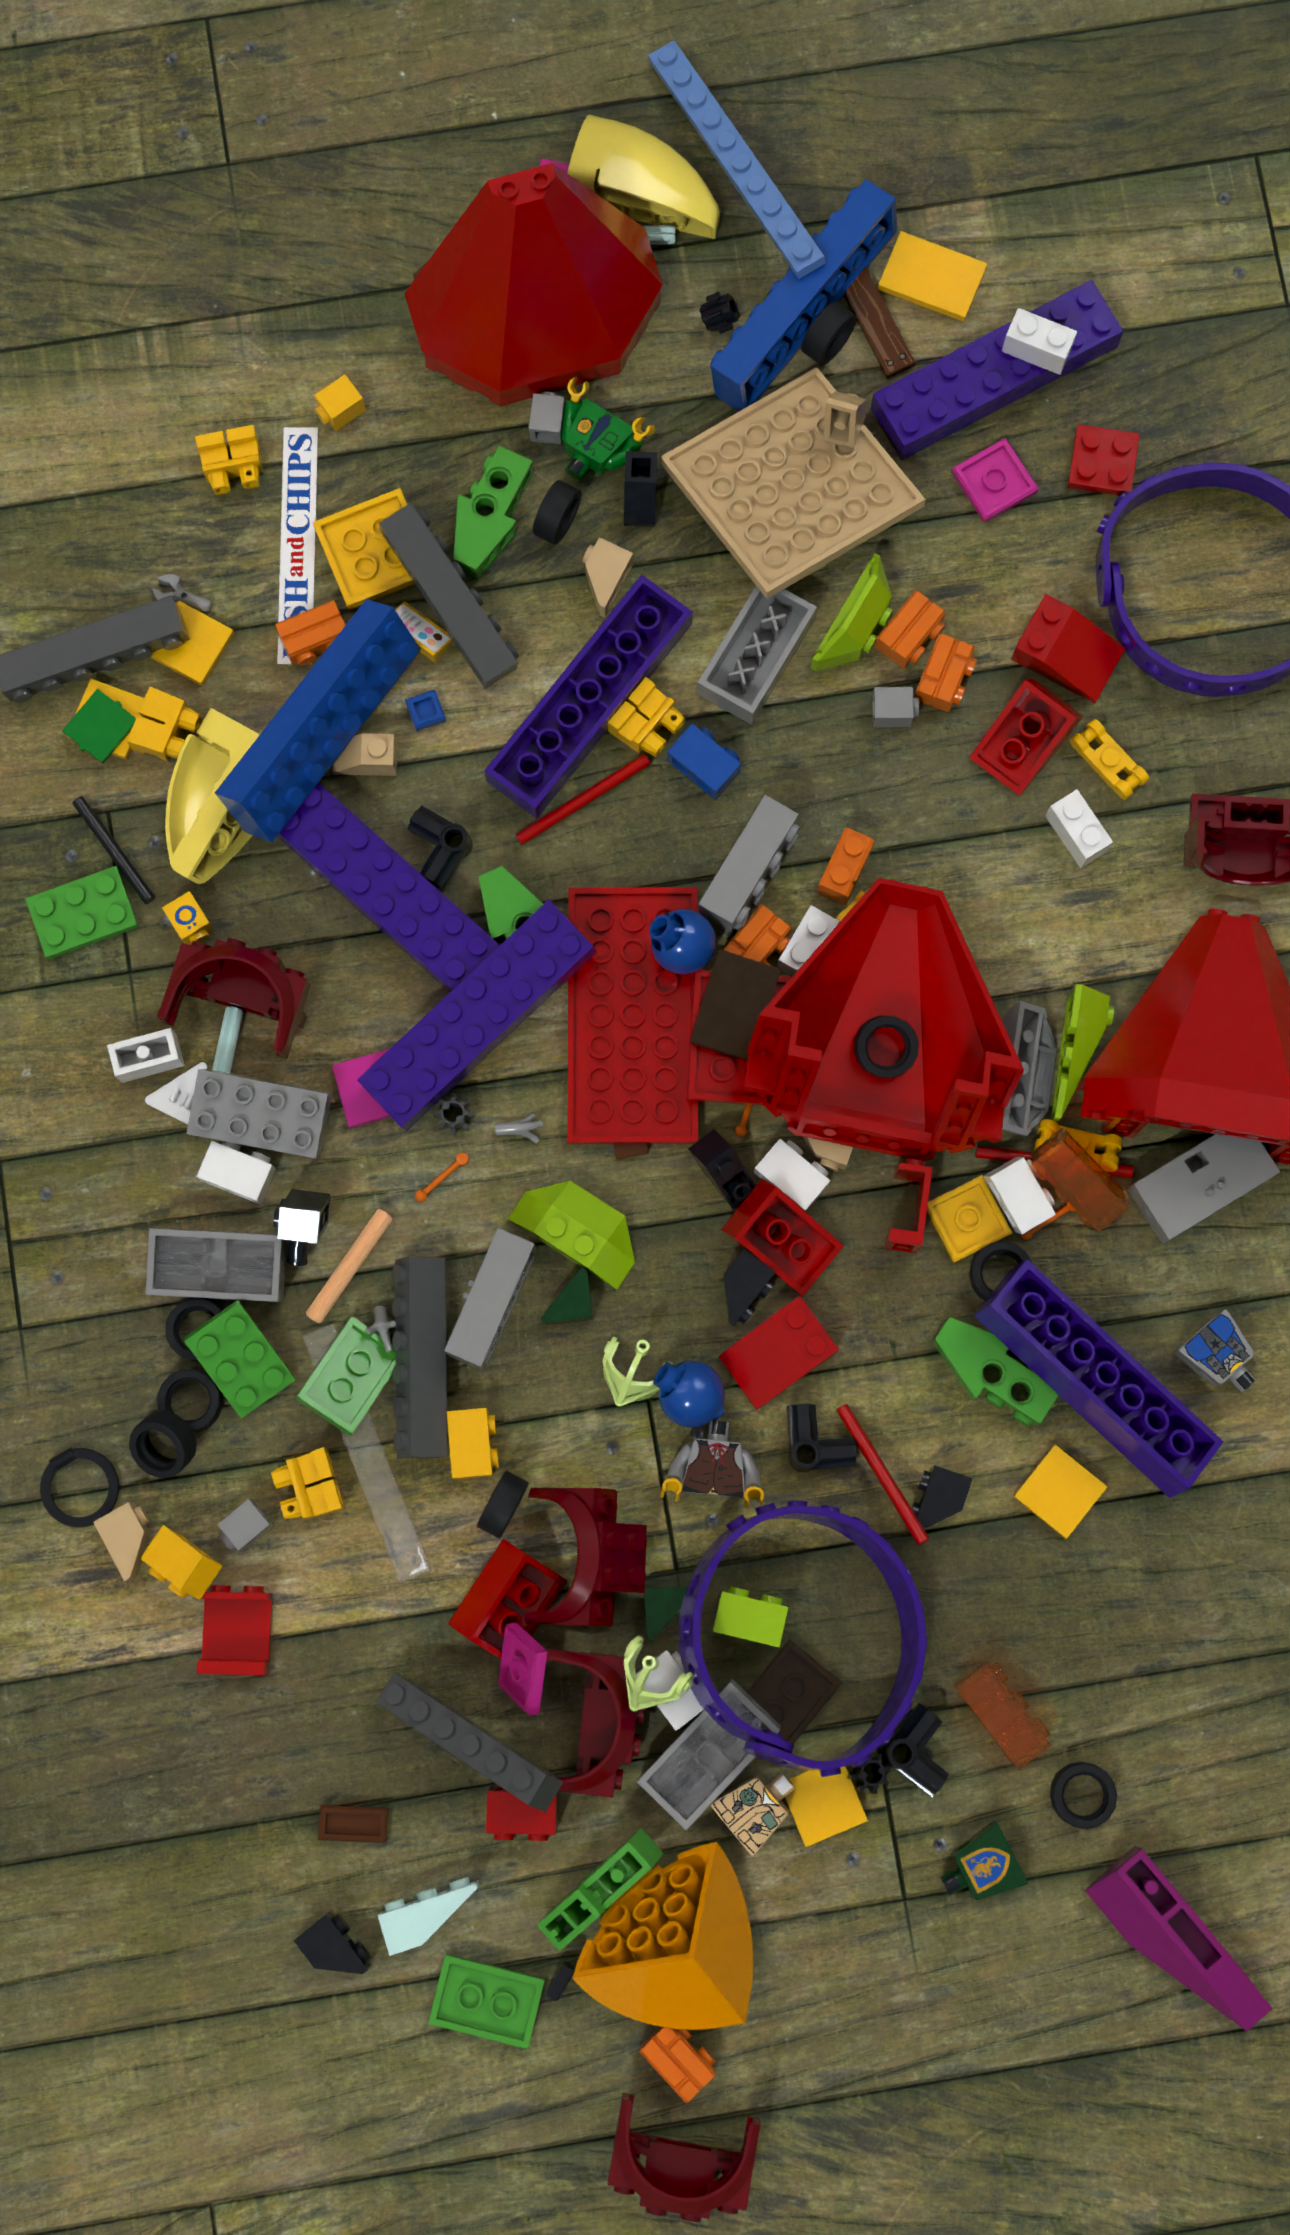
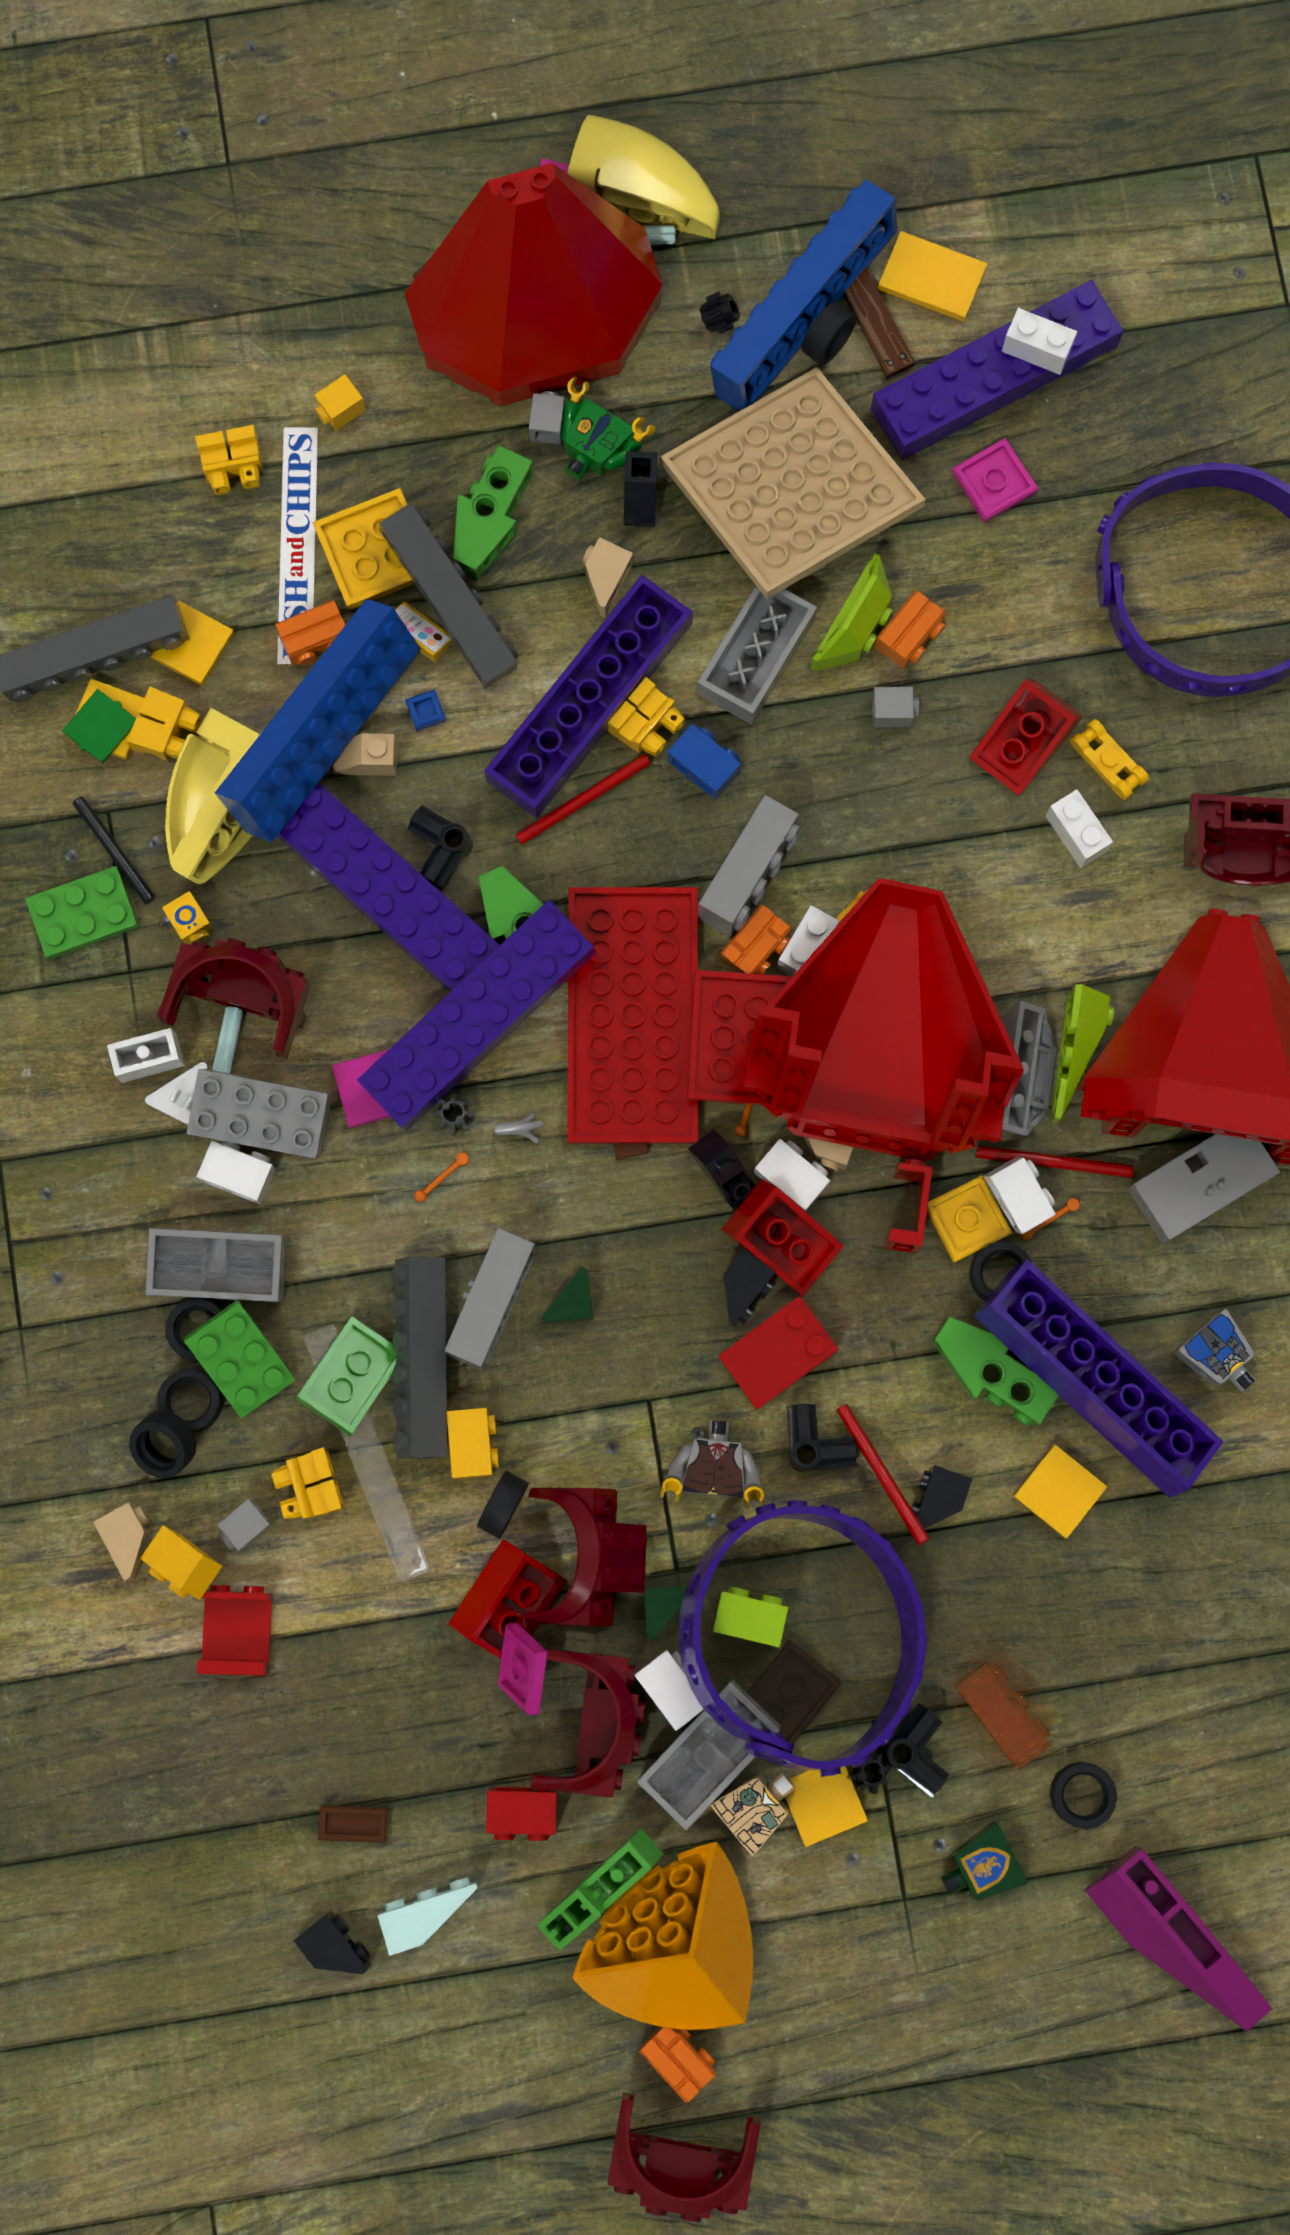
black piece [40,1447,119,1528] -> none
light grey bar [152,574,212,612] -> none
black brick [273,1189,330,1266] -> none
light nougat axle [306,1209,392,1323] -> none
light grey bar [366,1305,396,1353] -> none
dark grey brick [376,1673,563,1812] -> none
bright green plate [428,1953,545,2049] -> none
lime wedge [508,1180,635,1290] -> none
black tyre [533,480,582,545] -> none
black tile [545,1961,575,2001] -> none
yellowish green helmet [602,1336,673,1406] -> none
yellowish green helmet [624,1635,695,1711] -> none
medium blue plate [648,40,826,279] -> none
blue brick [649,909,716,974] -> none
blue brick [653,1361,725,1428] -> none
dark brown tile [689,949,781,1062] -> none
orange brick [817,827,875,905] -> none
tan slope [824,391,867,448] -> none
black tyre [853,1015,919,1078] -> none
orange brick [914,633,977,712] -> none
red slope [1011,594,1125,703] -> none
clear orange brick [1031,1127,1129,1233] -> none
yellow plate [1034,1119,1123,1172] -> none
red plate [1067,424,1140,496] -> none

